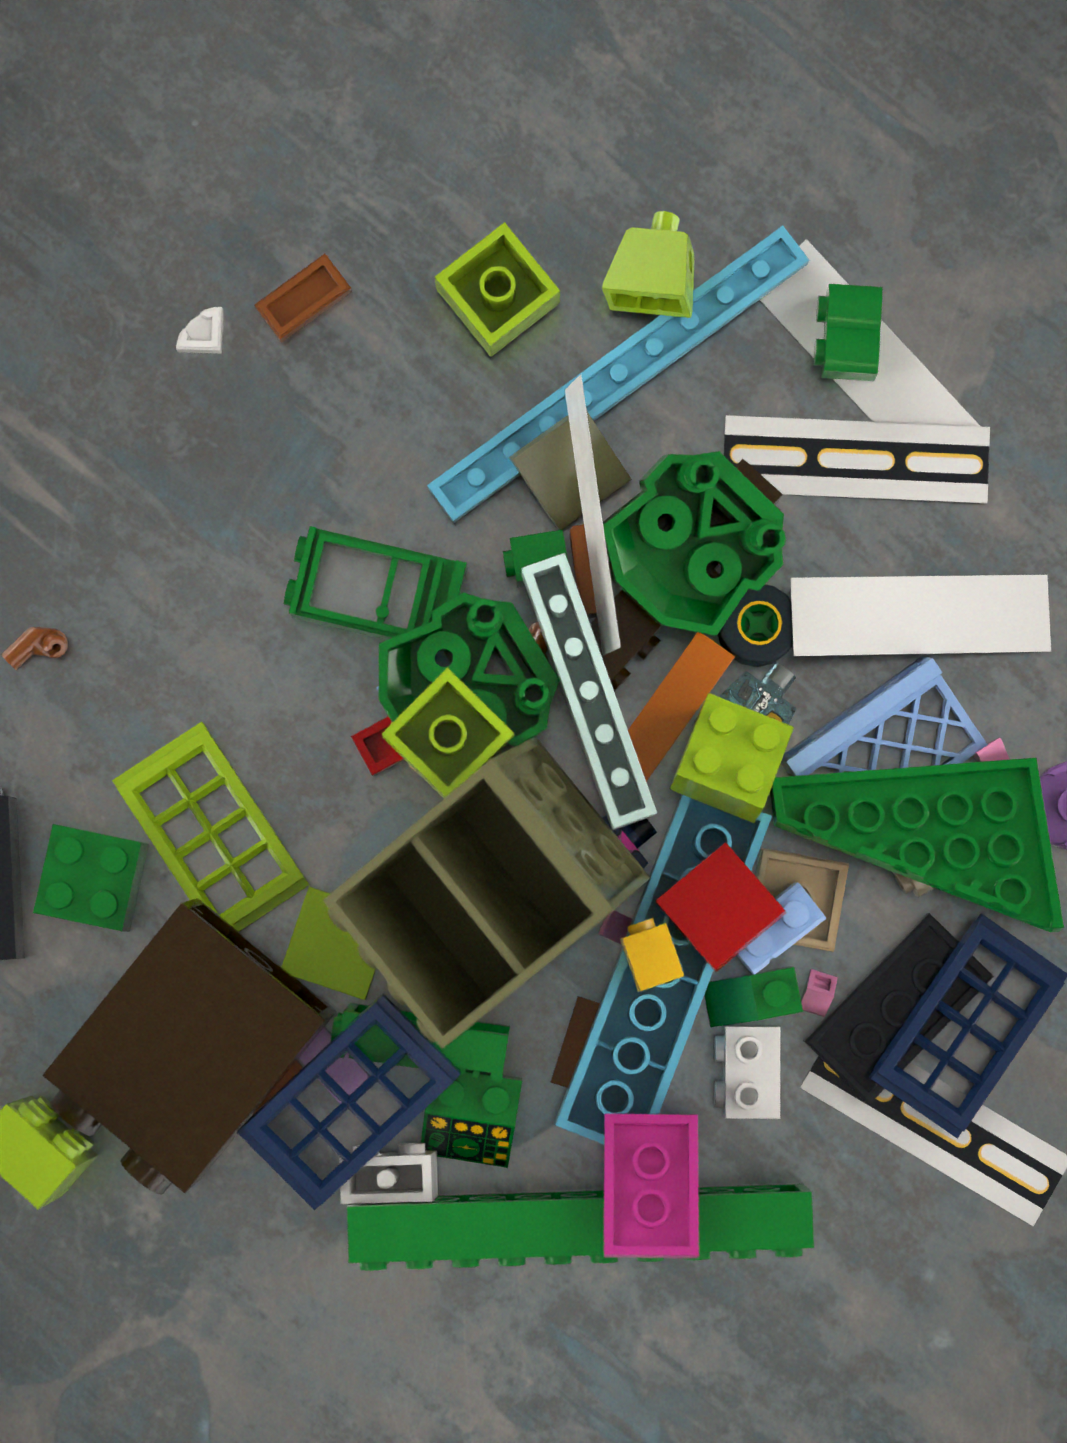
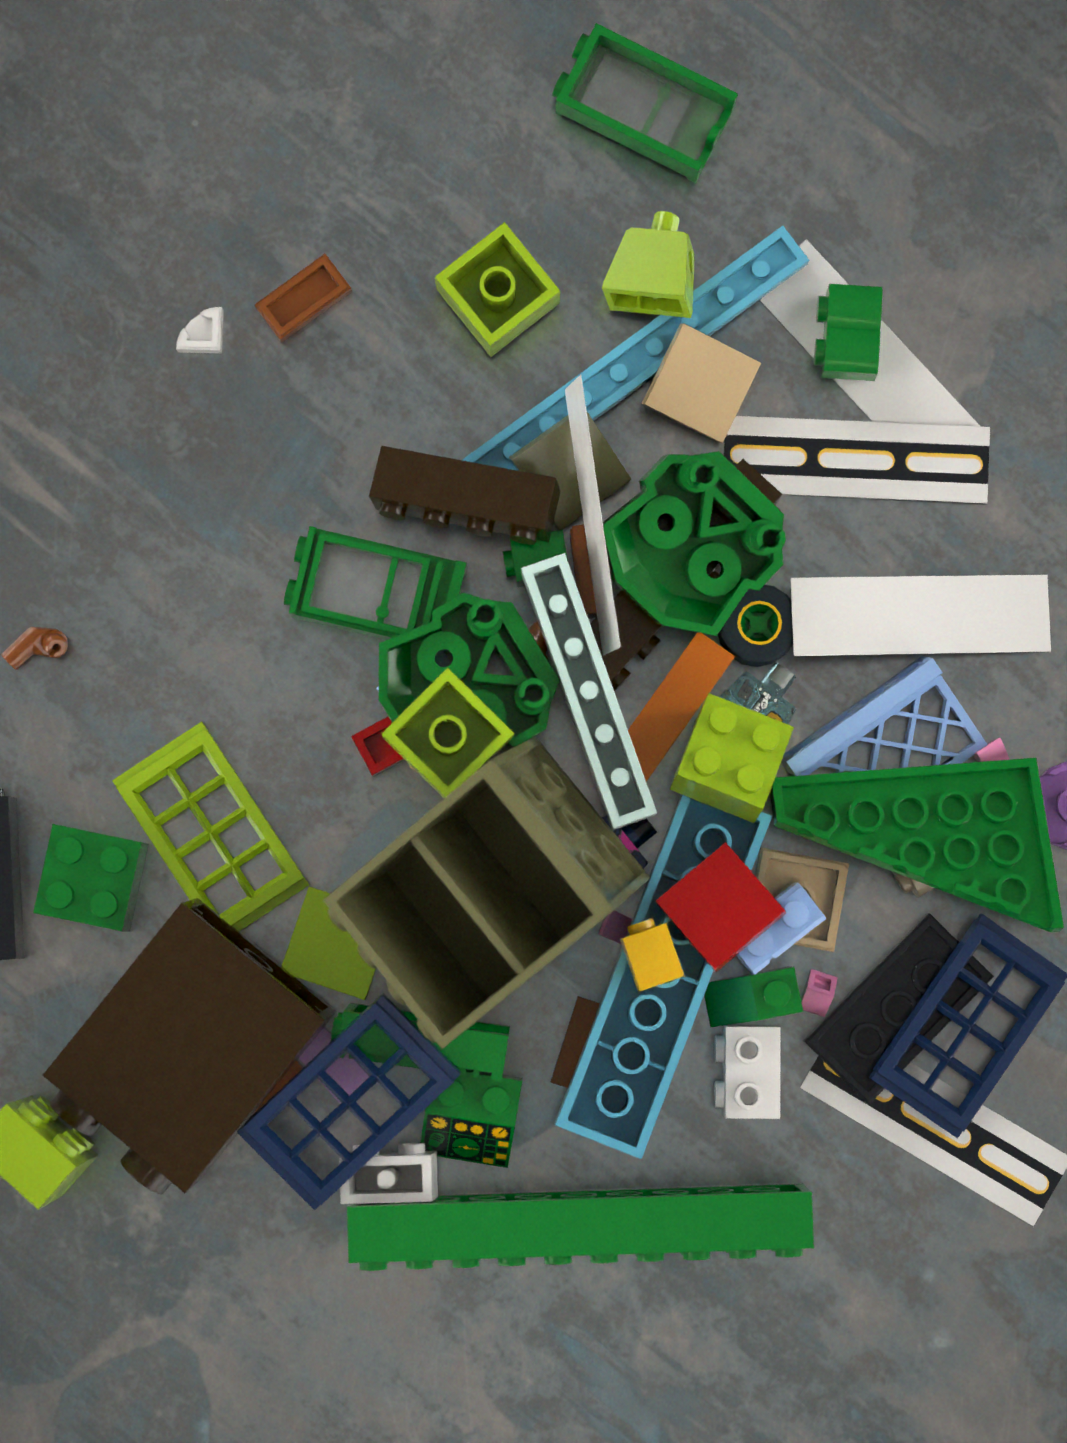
dark pink plate [604,1114,699,1258] -> none
none -> dark brown brick [369,446,561,545]
none -> door [552,23,738,183]
none -> tan tile [641,323,761,443]

